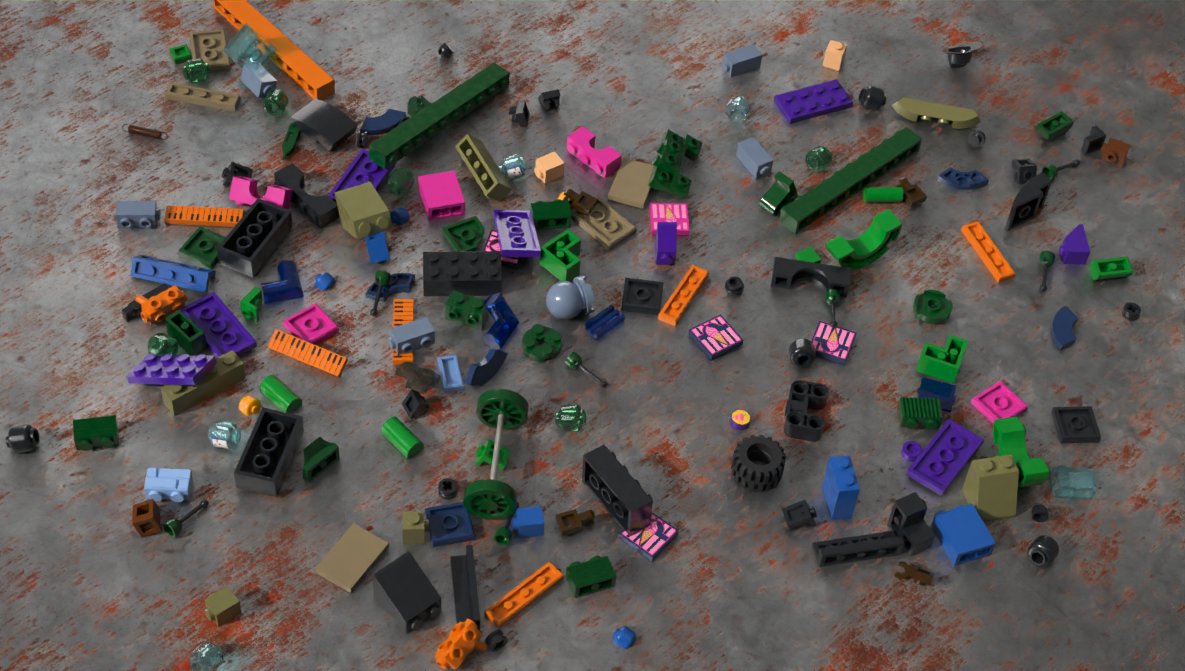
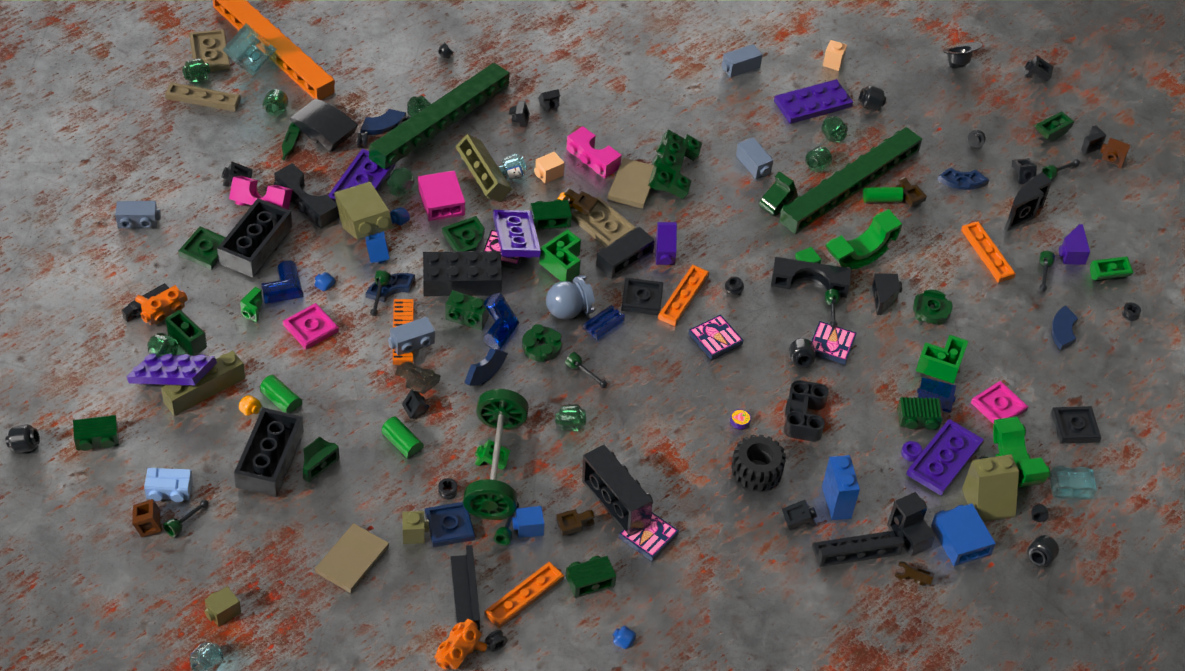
reddish brown piece [122,124,168,140] -> none
blue fence [130,255,216,292] -> none
orange tile [164,205,244,227] -> none
green tile [169,44,192,65] -> none
dark purple plate [180,292,257,358] -> none
clear light blue head [208,420,241,449] -> none
sand blue brick [240,62,277,98] -> none
orange tile [268,329,348,378] -> none
black slope [373,551,441,634] -> none
medium blue tile [437,355,464,393] -> none
tile [649,203,690,235] -> none
clear light blue head [726,96,751,122] -> none
olive brick [891,97,981,129] -> none
none -> black brick [596,226,655,279]
none -> clear green head [821,116,848,142]
none -> black slope [872,273,902,315]
none -> black bracket [1024,56,1053,81]

